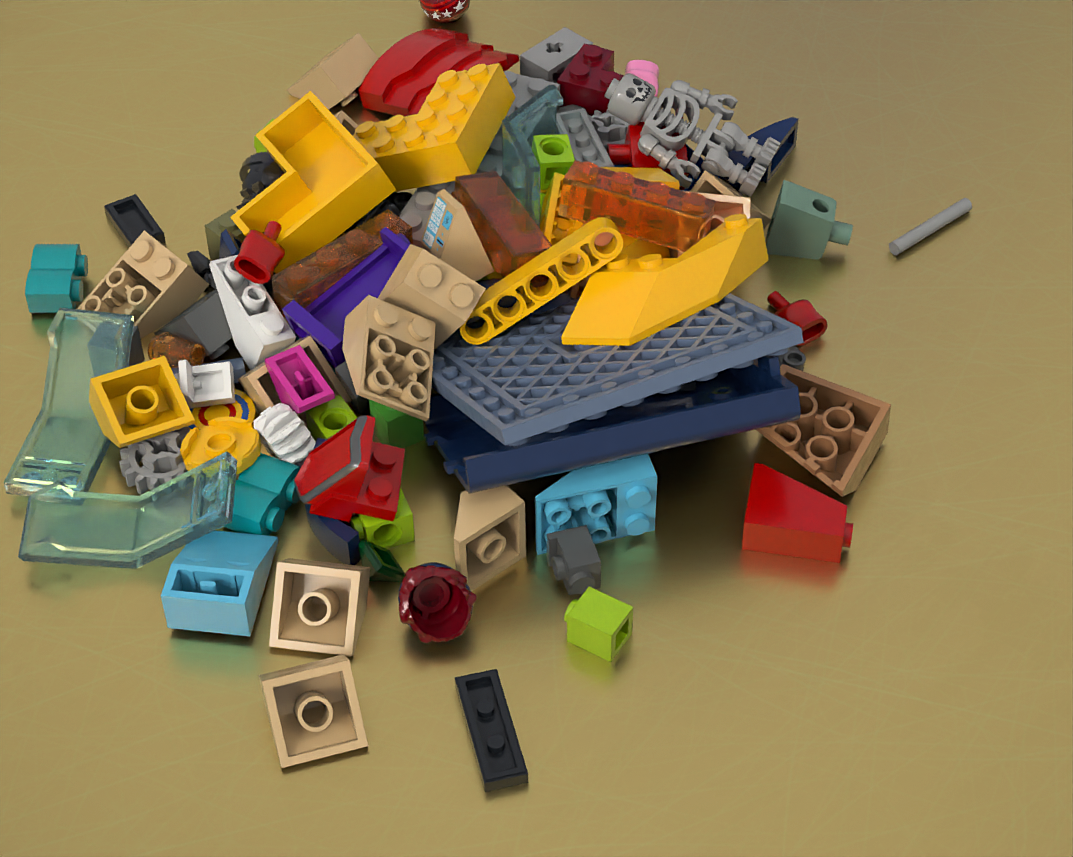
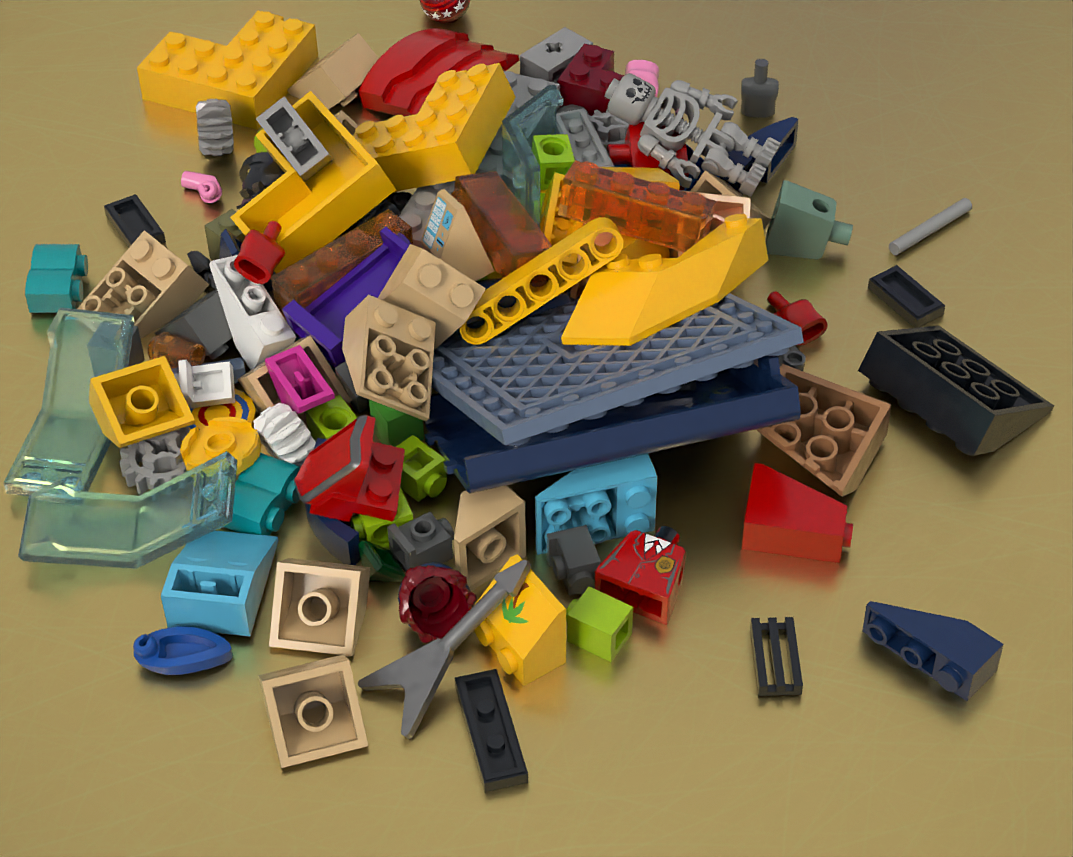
none -> blue arm [133,626,233,675]
none -> yellow piece [137,10,318,130]
none -> bright pink arm [181,171,222,203]
none -> light grey gear [196,98,234,156]
none -> light grey brick [256,97,333,182]
none -> flat silver piece [358,560,531,739]
none -> dark grey brick [387,512,454,573]
none -> lime brick [396,435,447,502]
none -> yellow slope [474,554,566,686]
none -> red torso [595,526,686,625]
none -> dark grey piece [741,59,779,118]
none -> black tile [750,617,803,696]
none -> black slope [858,325,1054,456]
none -> dark blue slope [862,601,1004,701]
none -> black tile [868,265,945,328]

